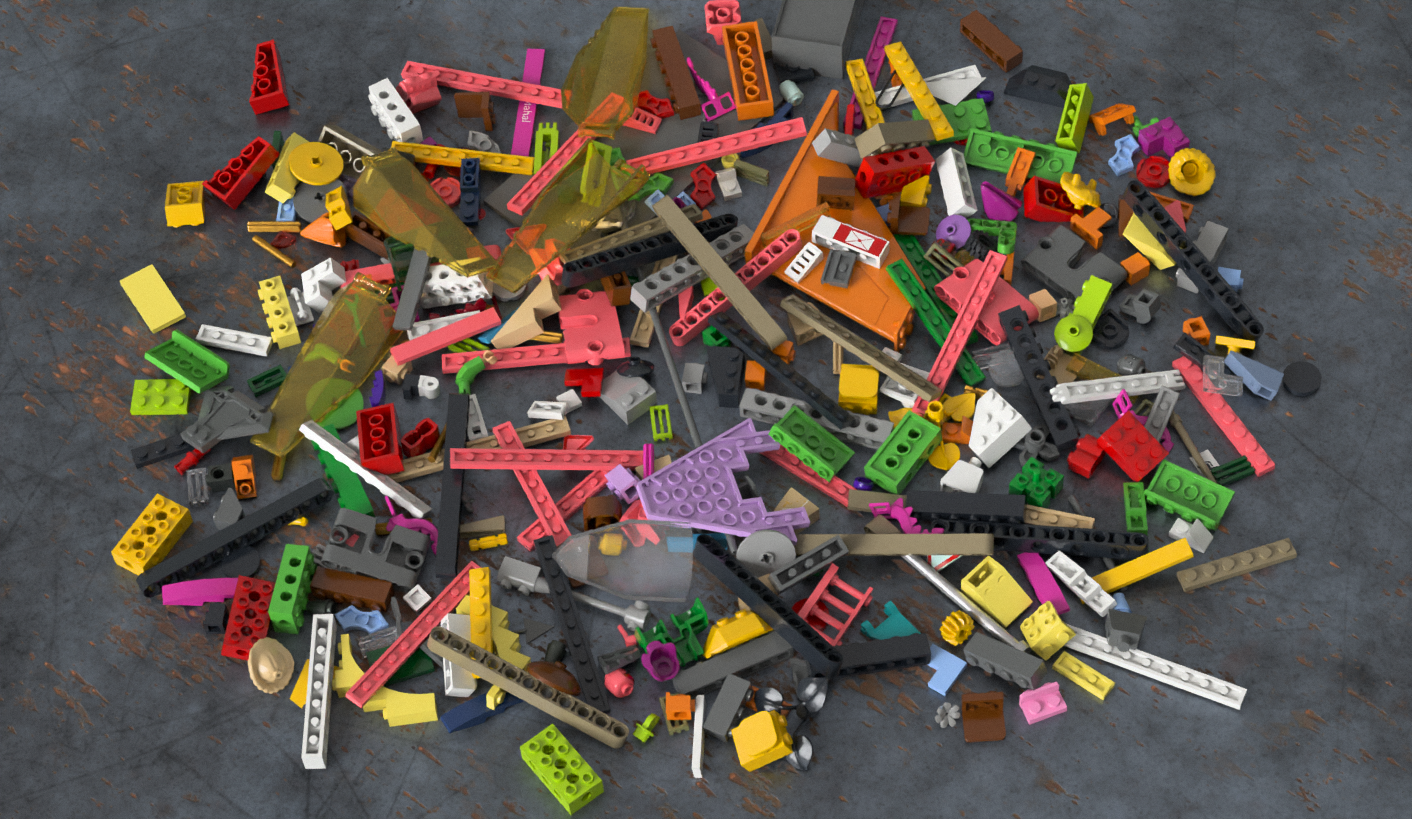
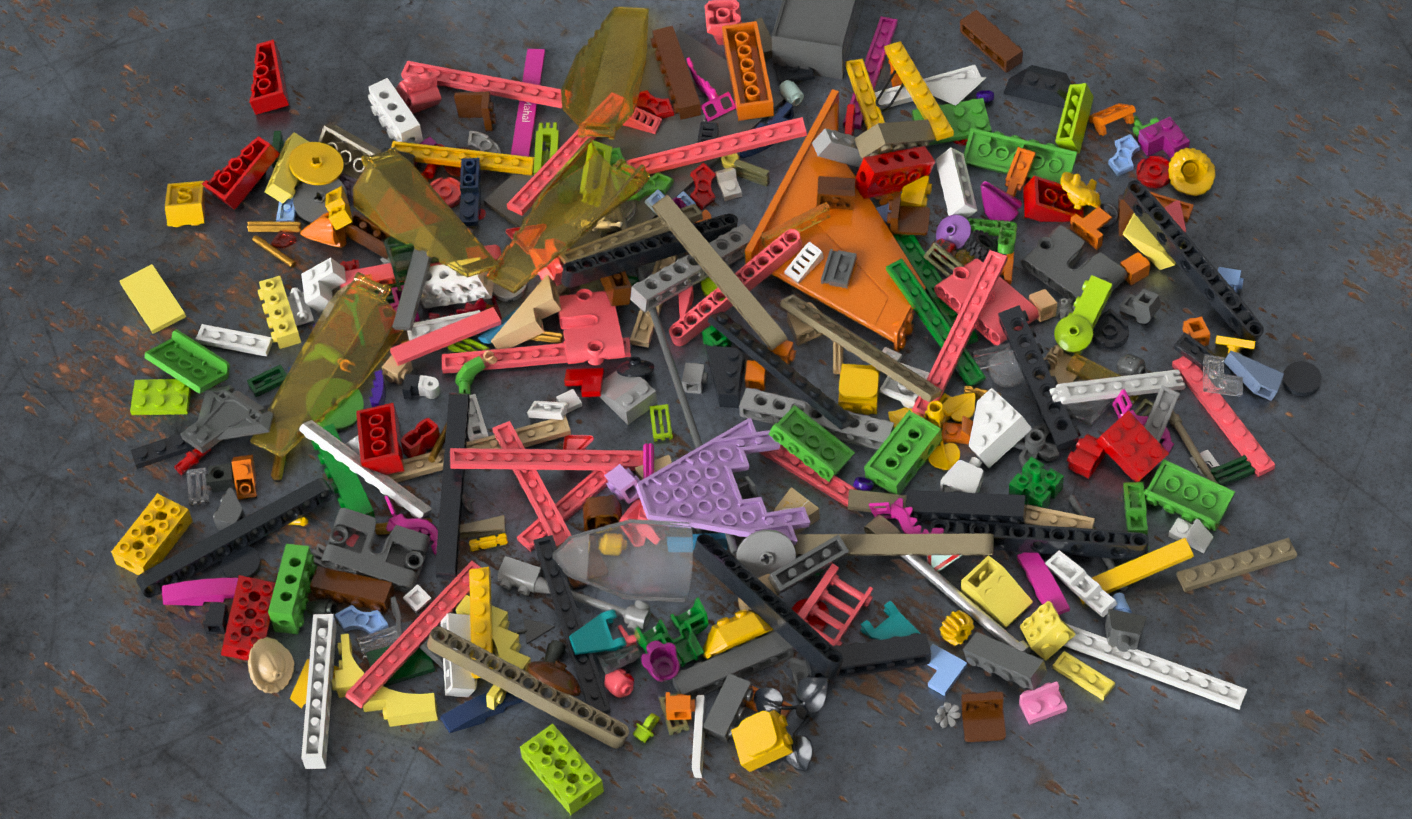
white brick [812,215,890,269] -> none
light grey brick [1175,221,1229,294] -> none
none -> teal flag [569,610,627,655]

